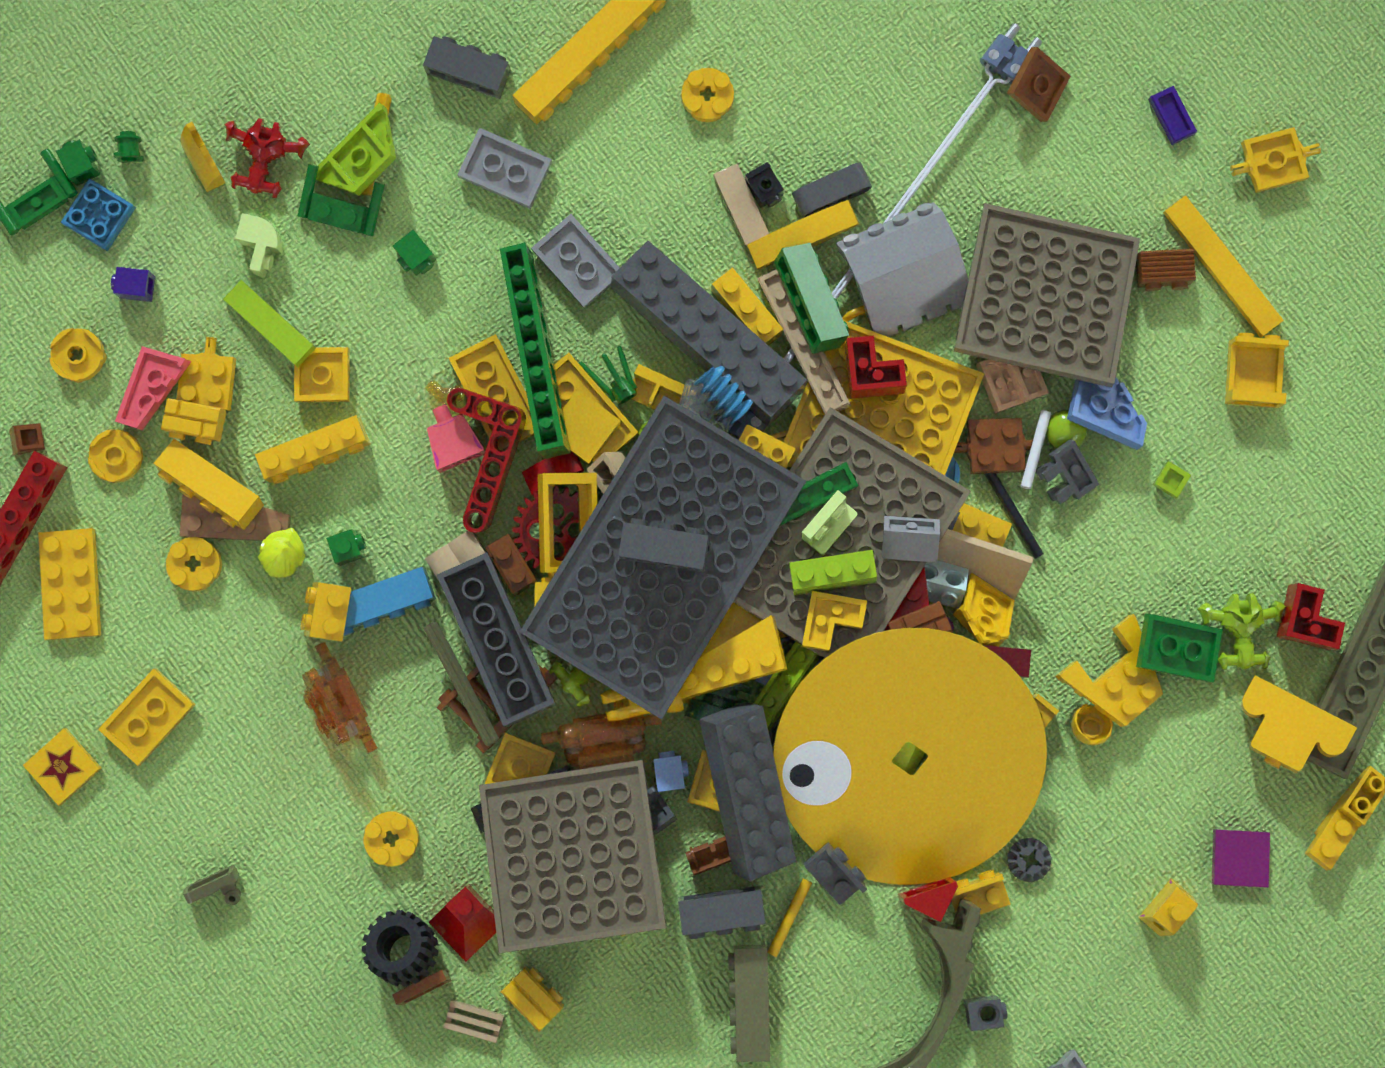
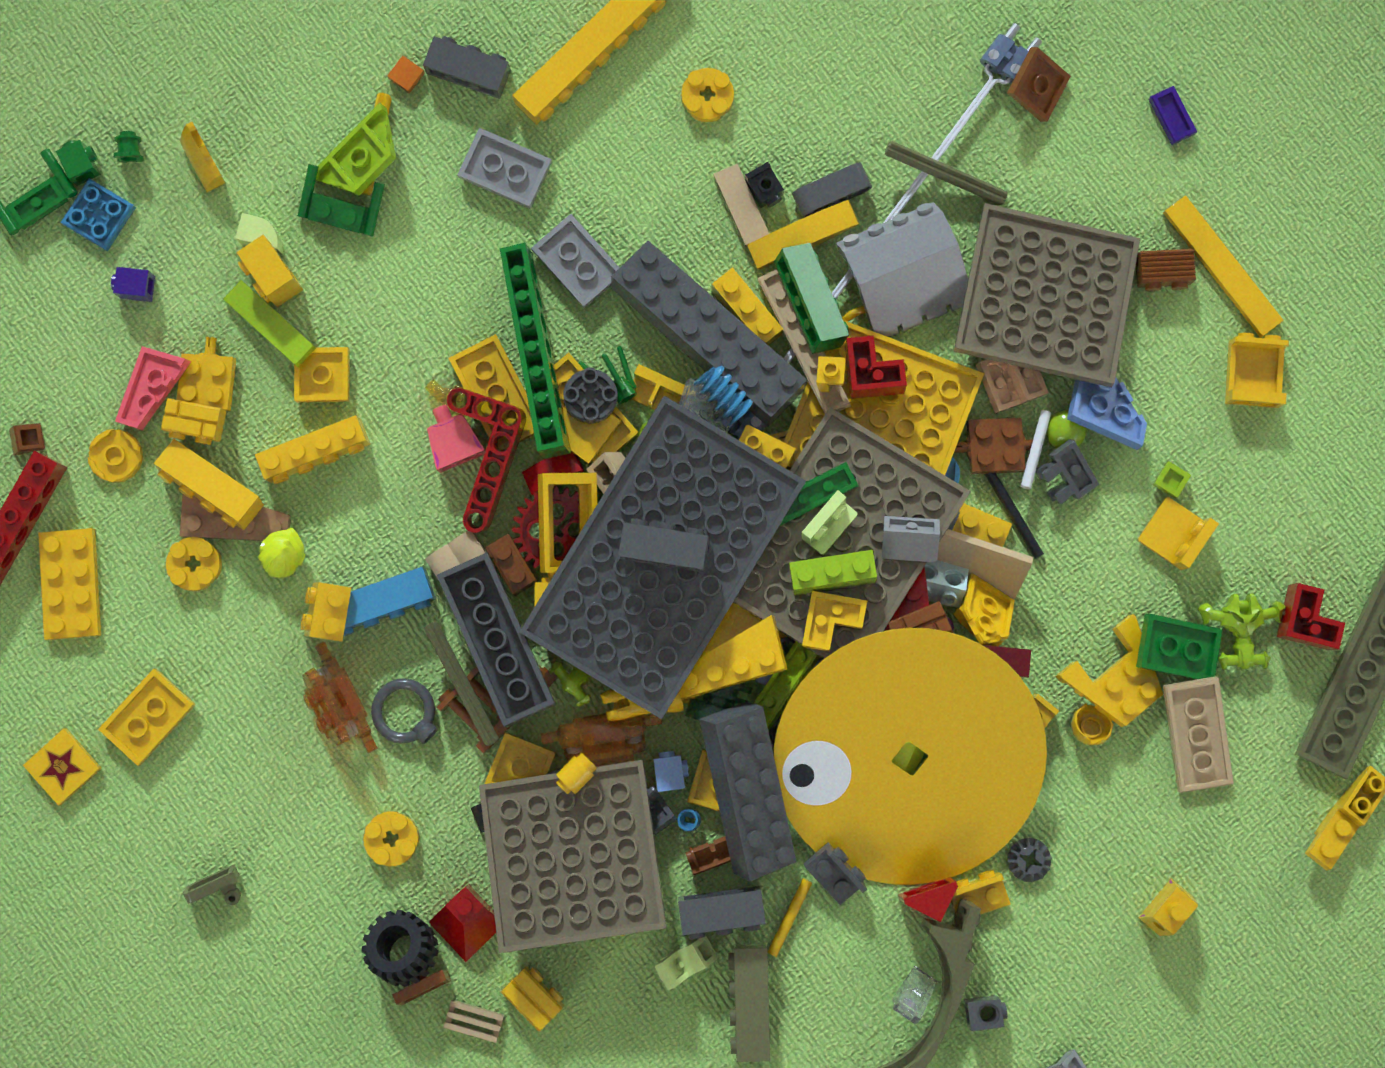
yellow plate [49,328,107,383] -> none
red piece [224,118,310,198] -> none
green brick [326,529,366,566] -> none
green brick [393,230,436,276] -> none
magenta tile [1212,829,1270,888] -> none
yellow plate [1230,127,1321,193] -> none
yellow brick [1241,675,1357,773] -> none
none -> yellow brick [236,234,304,307]
none -> dark grey piece [371,678,438,744]
none -> orange tile [387,55,425,94]
none -> yellow brick [556,753,597,794]
none -> dark grey tile [563,367,618,424]
none -> yellowish green brick [655,934,719,990]
none -> dark azure hinge [677,809,701,831]
none -> yellow bracket [816,356,846,392]
none -> olive axle [885,141,1008,205]
none -> clear slope [892,966,938,1025]
none -> yellow bracket [1137,497,1219,570]
none -> tan tile [1163,676,1234,793]

